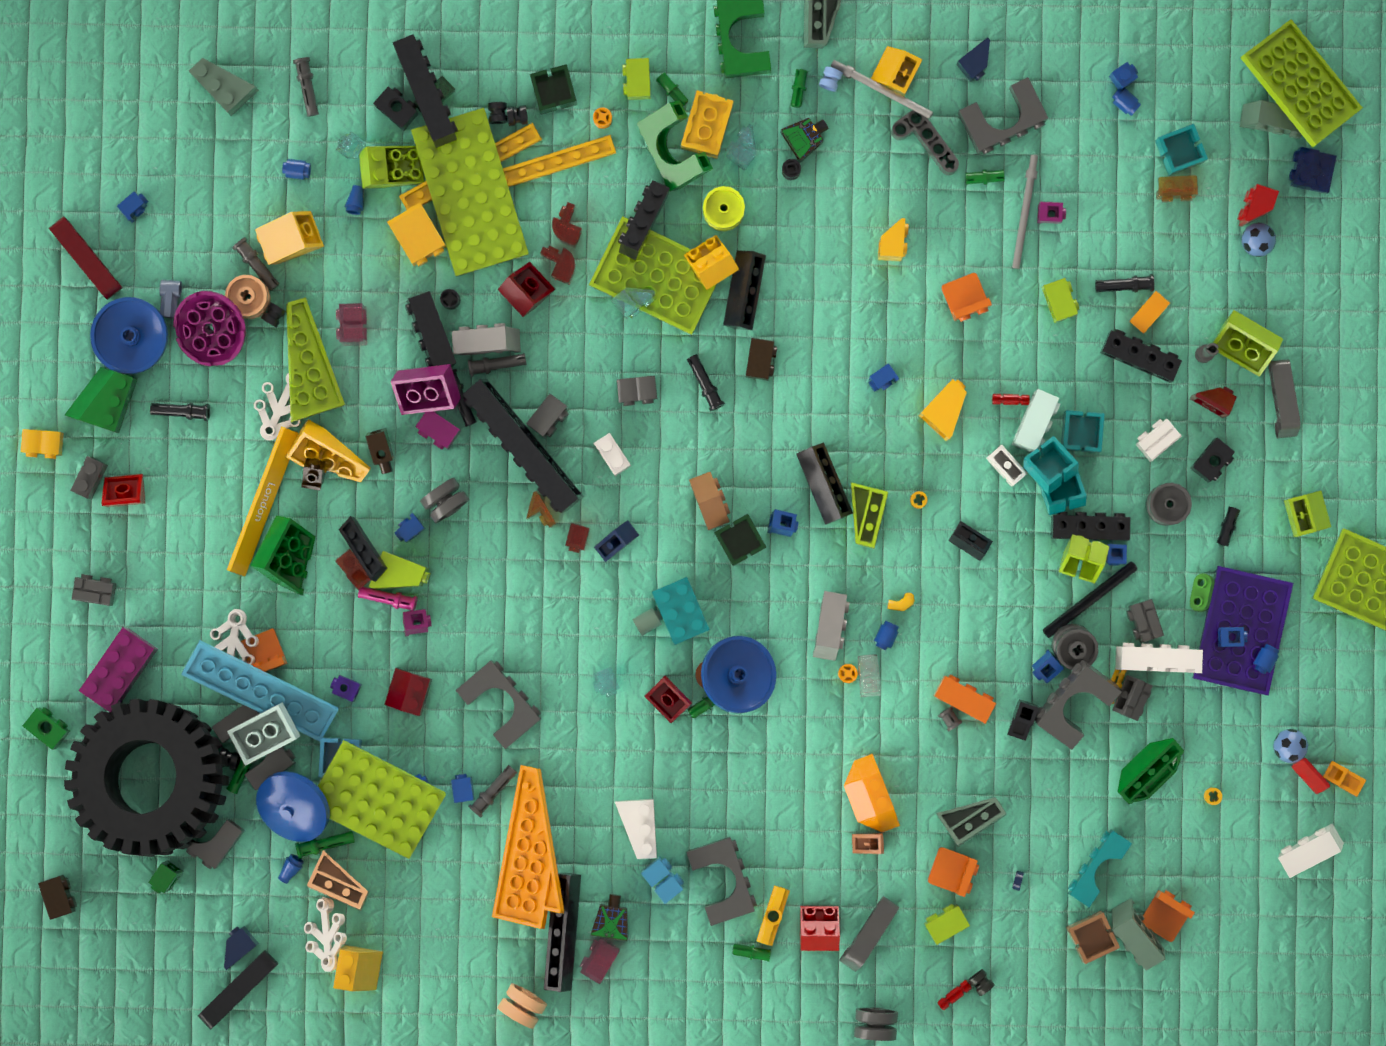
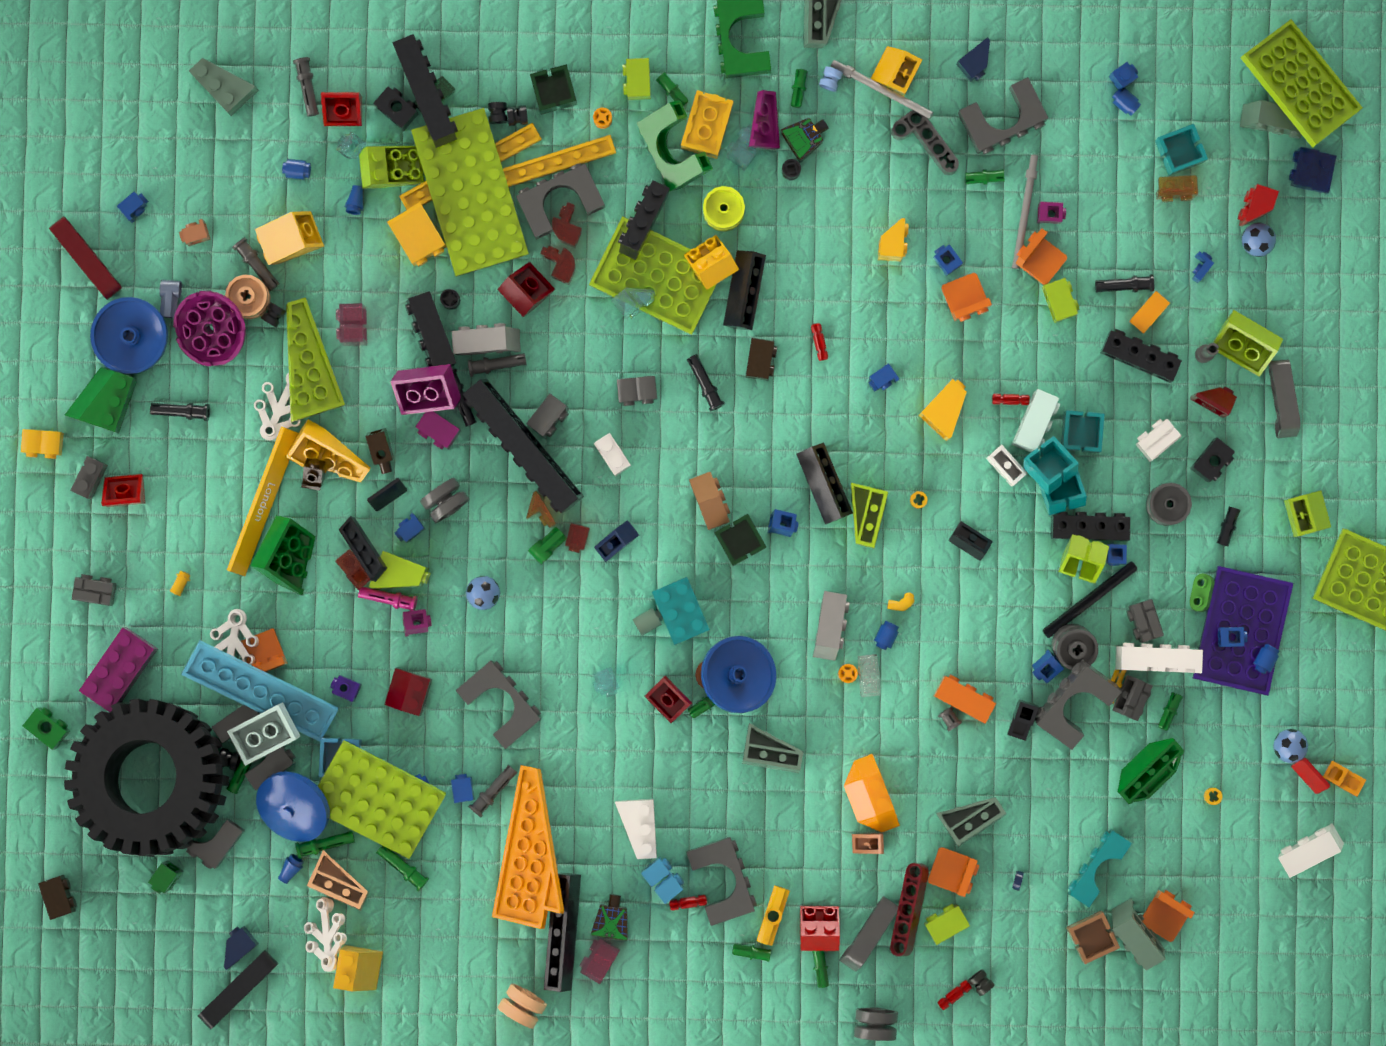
none -> yellow pin [170,570,191,596]
none -> nougat brick [179,219,211,246]
none -> red slope [321,92,362,126]
none -> black slope [367,478,407,511]
none -> green pin [376,846,429,892]
none -> medium blue piece [466,576,500,610]
none -> dark grey arch [516,163,605,240]
none -> green piece [528,527,567,565]
none -> red axle [669,895,707,911]
none -> sand green wedge [742,723,803,773]
none -> magenta wing [749,90,780,150]
none -> red axle [811,323,828,361]
none -> green axle [812,951,829,988]
none -> dark red beam [890,863,929,956]
none -> blue brick [933,244,963,276]
none -> orange bracket [1015,228,1067,285]
none -> green axle [1158,692,1183,731]
none -> blue bracket [1192,251,1214,283]

